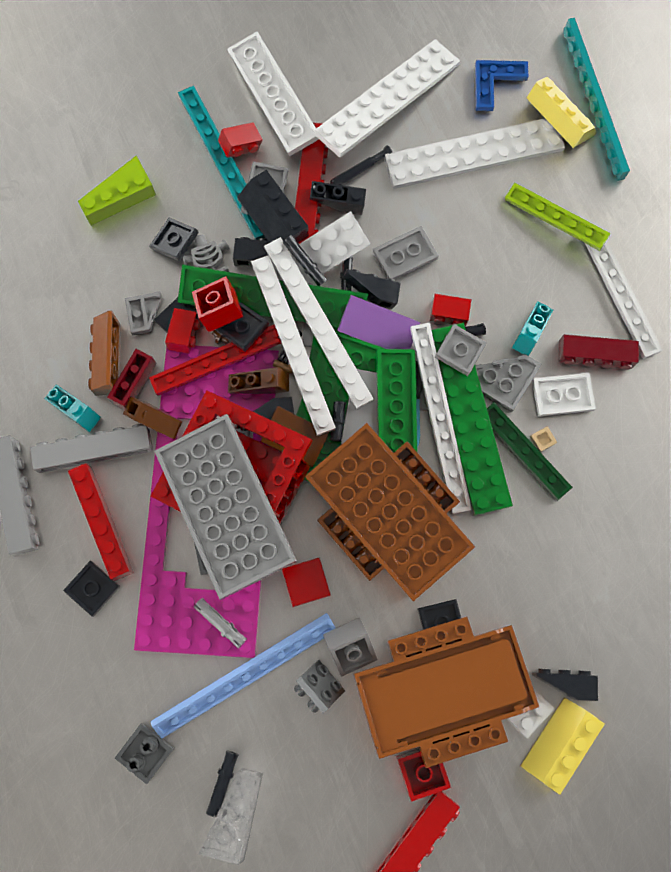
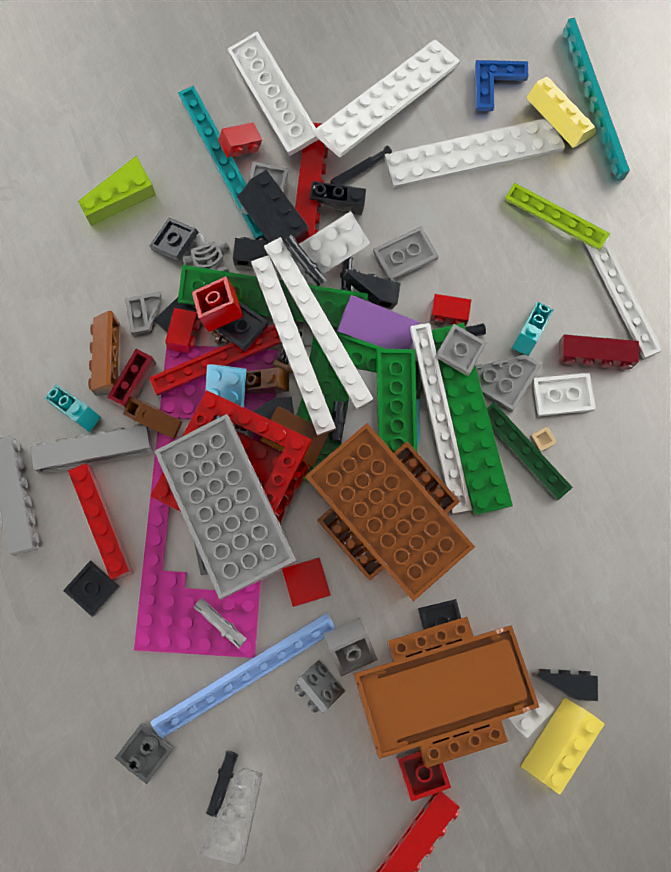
none -> medium azure plate [206,364,246,419]

